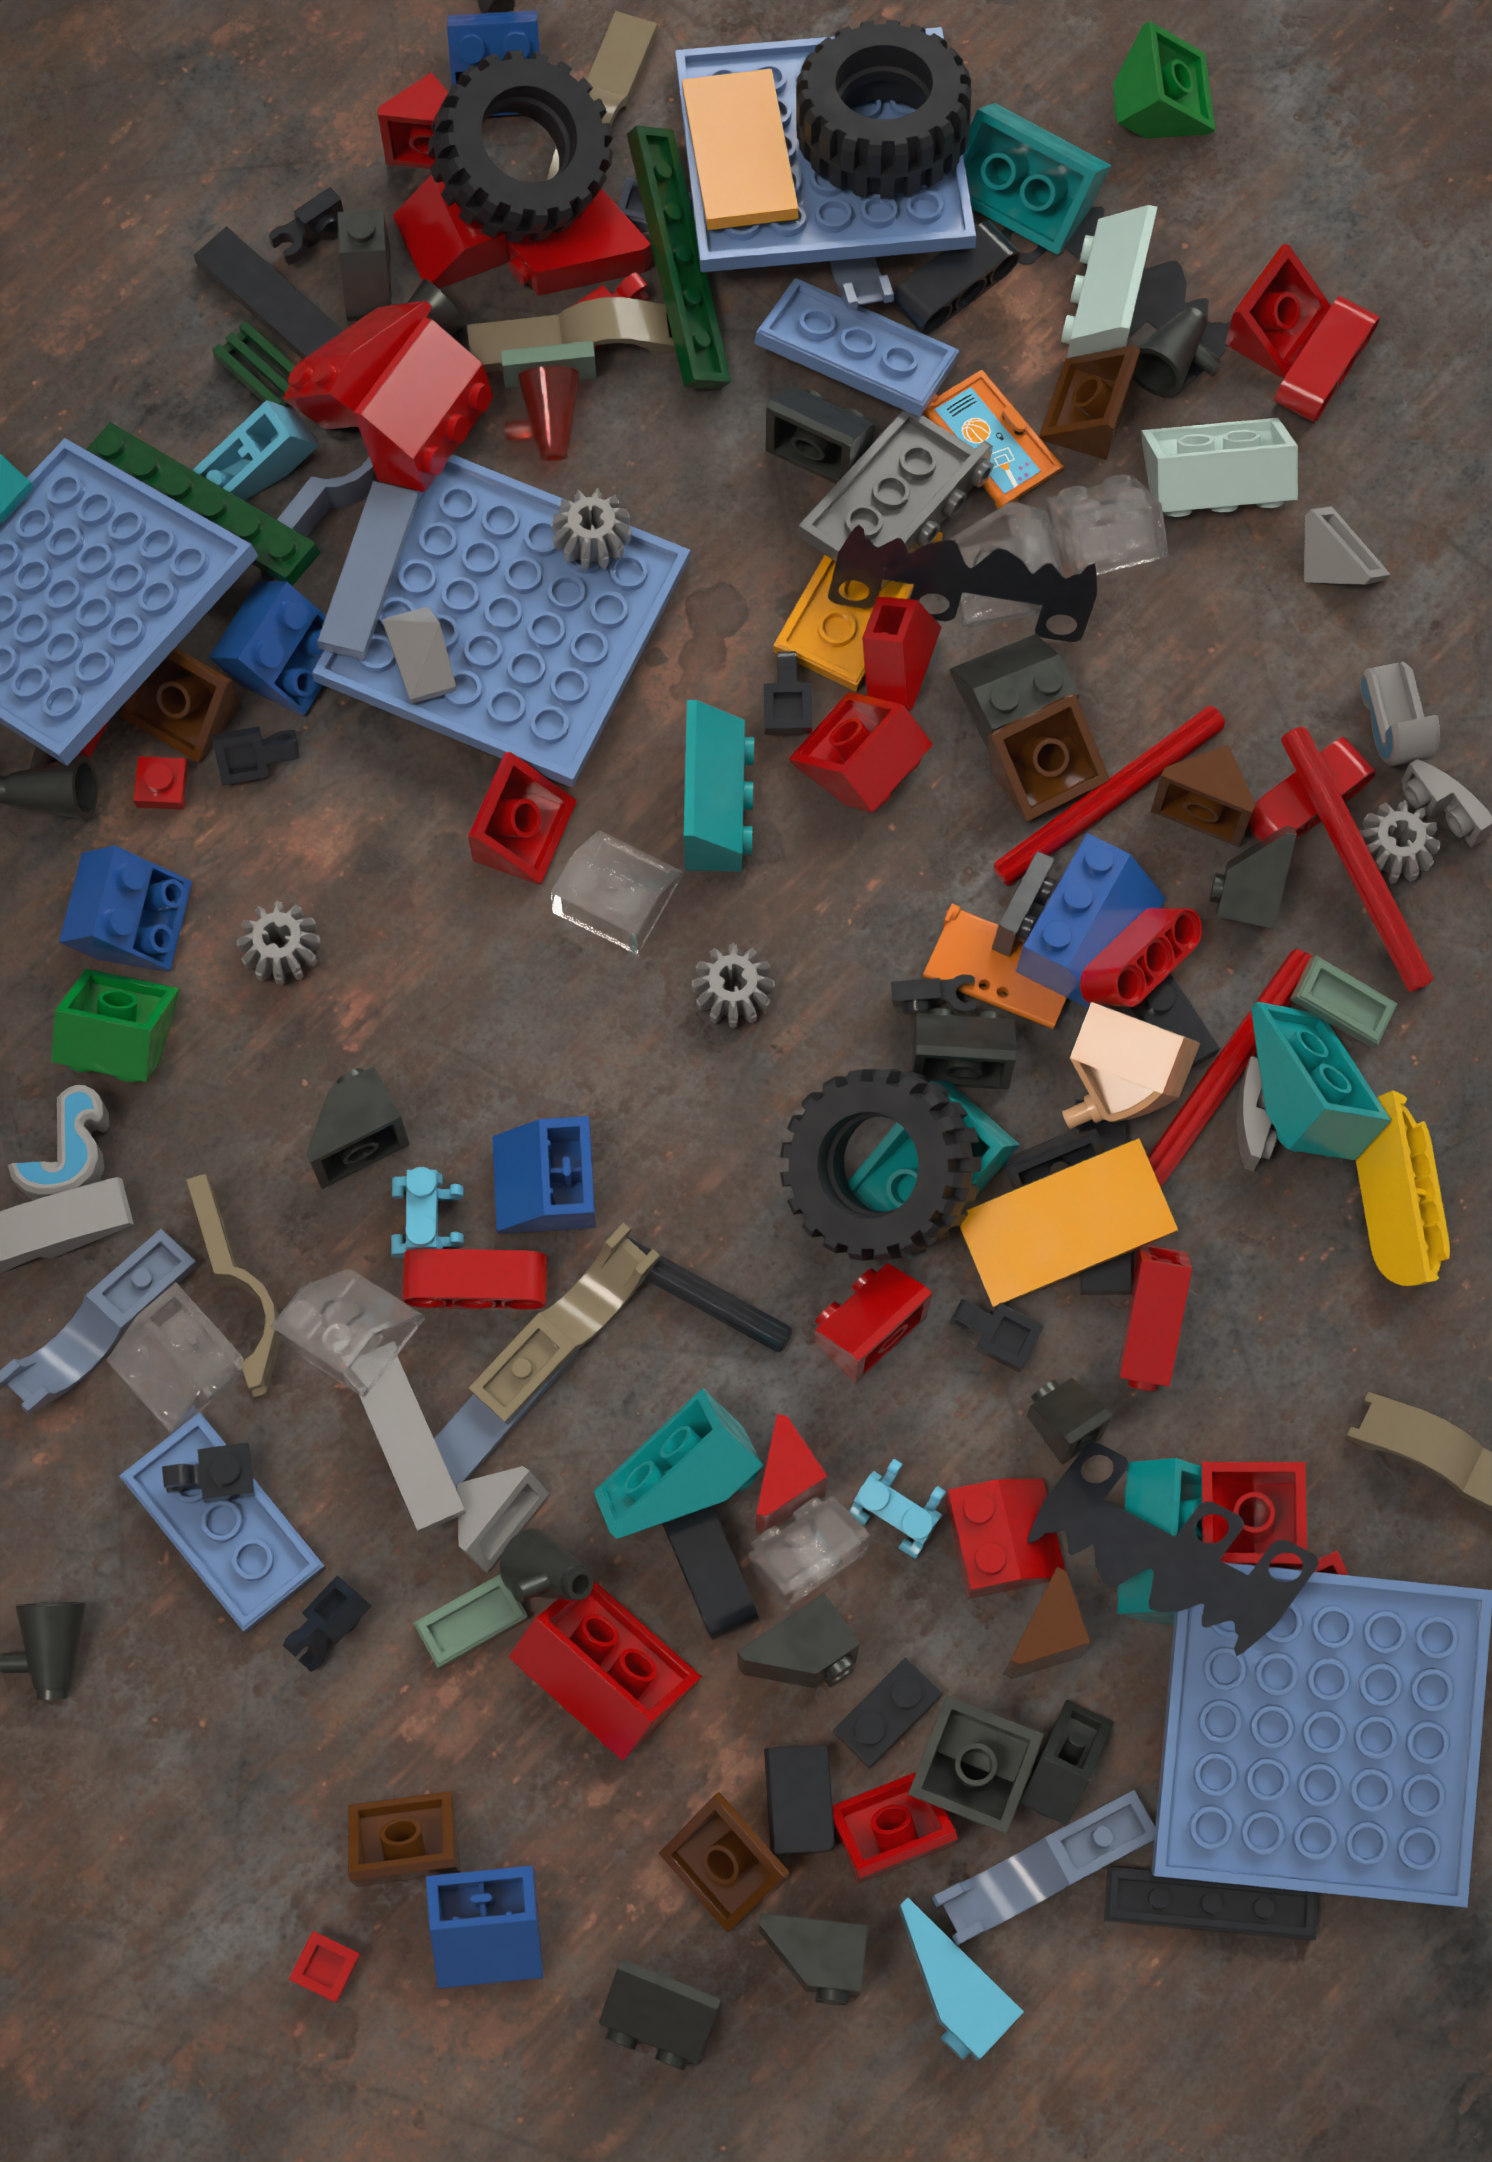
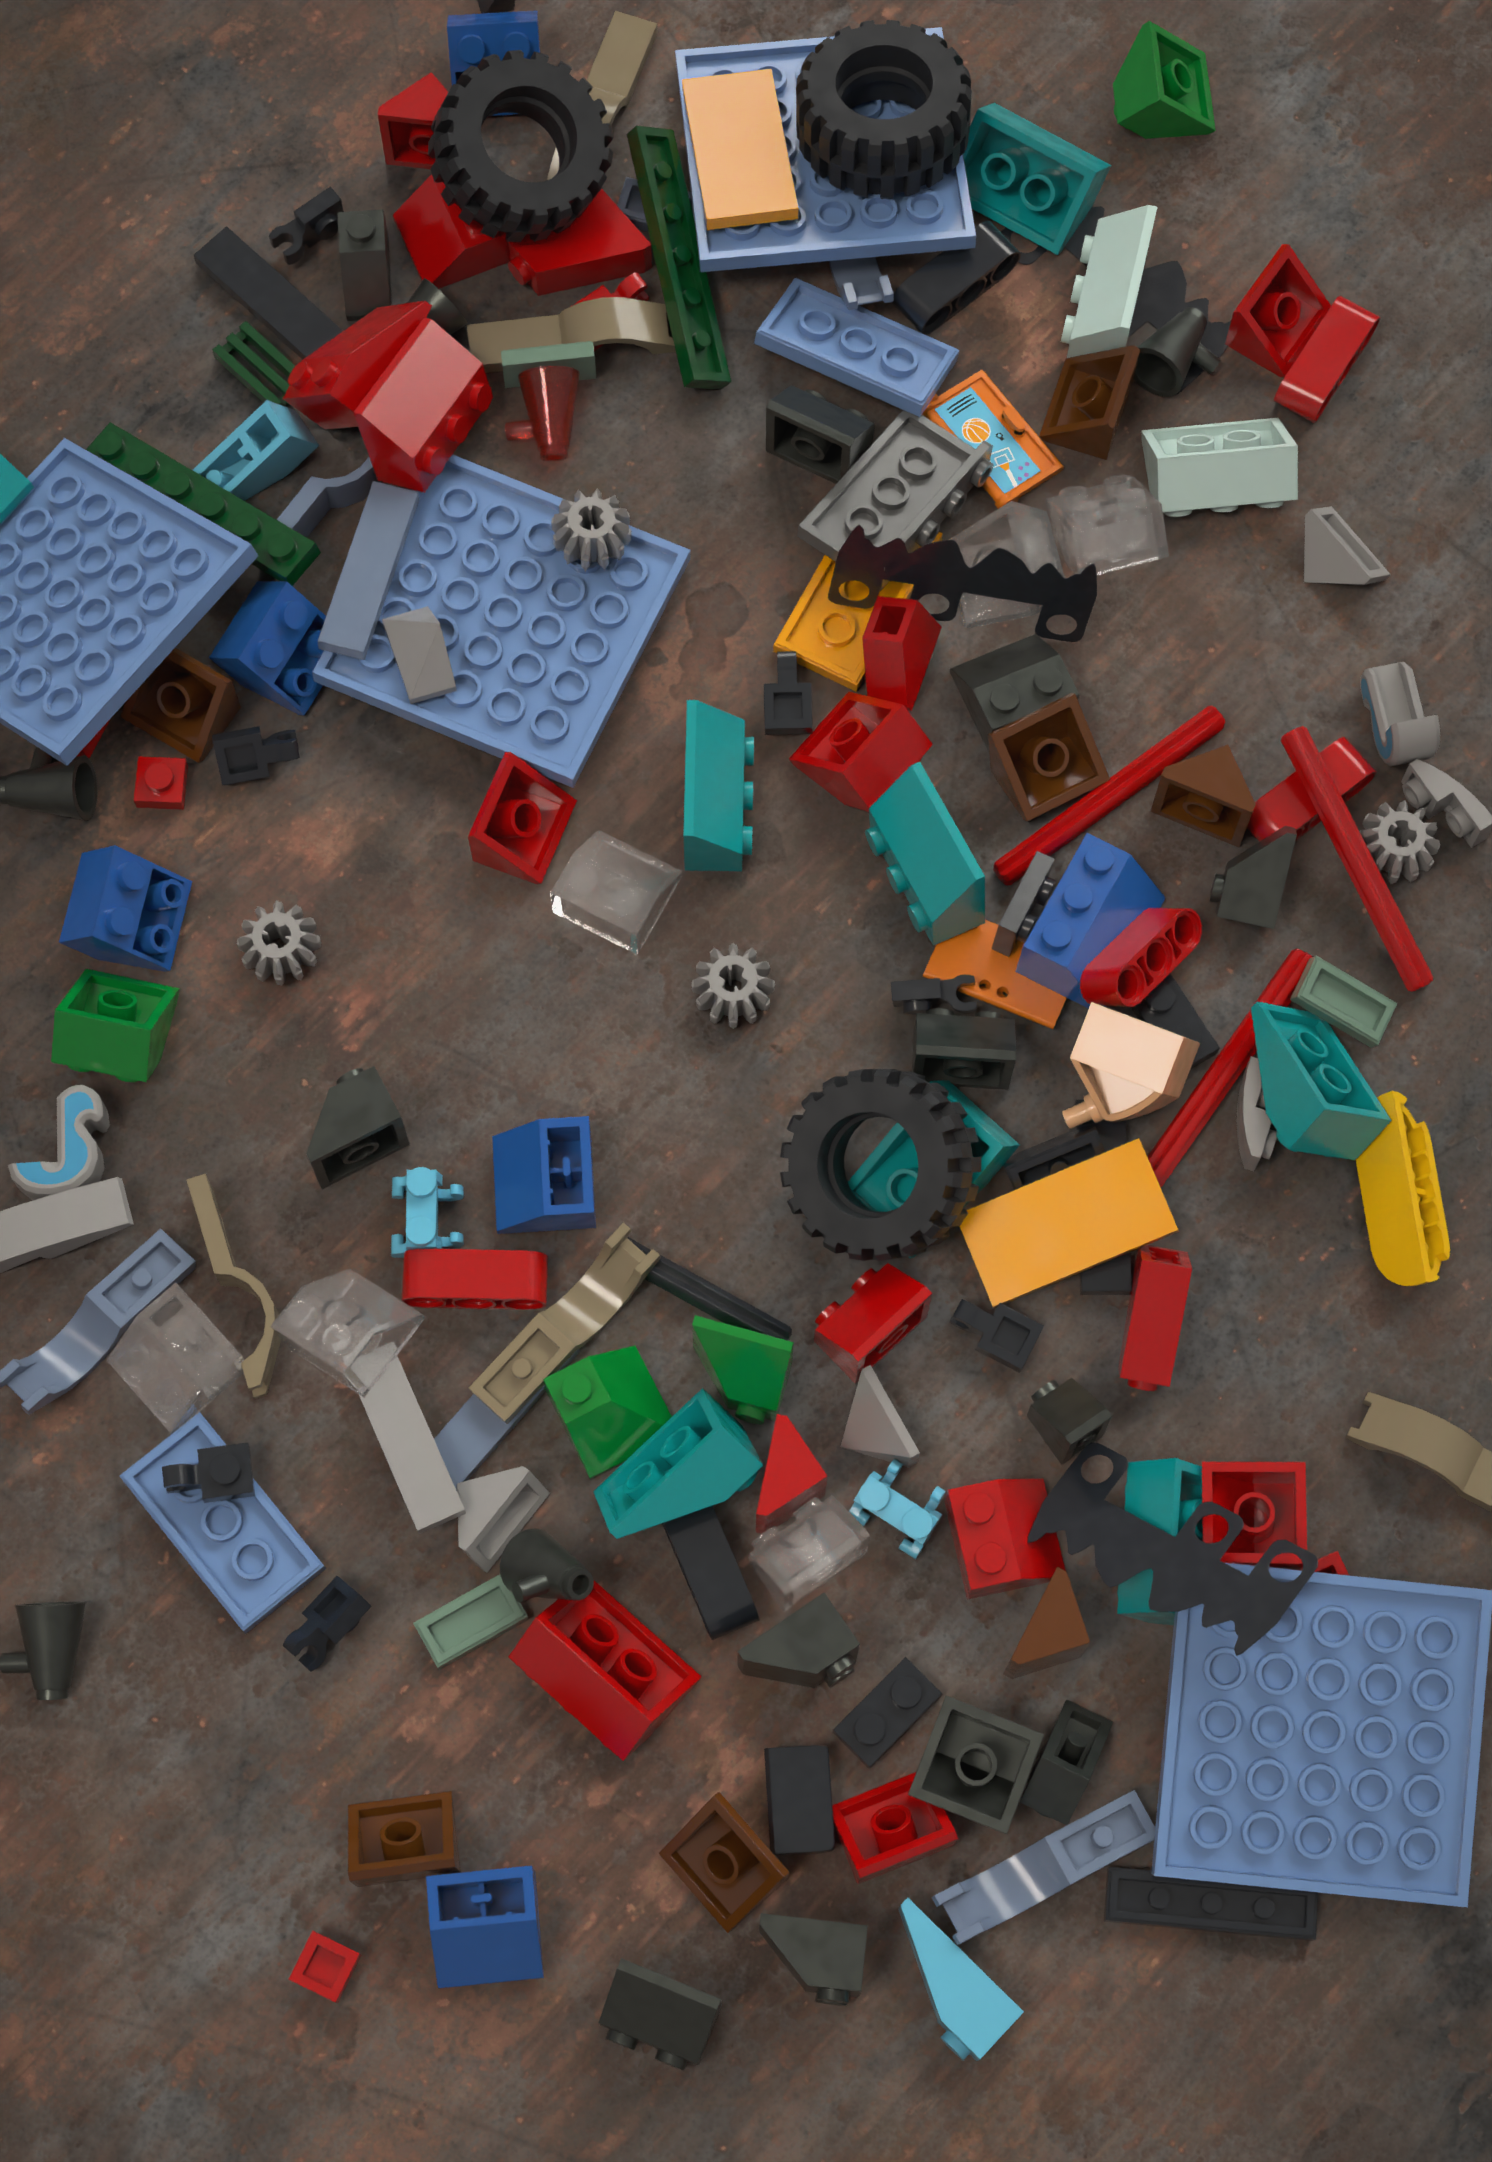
none -> green slope [543,1346,672,1480]
none -> green slope [692,1315,794,1425]
none -> light grey slope [840,1365,920,1467]
none -> teal slope [865,762,985,946]

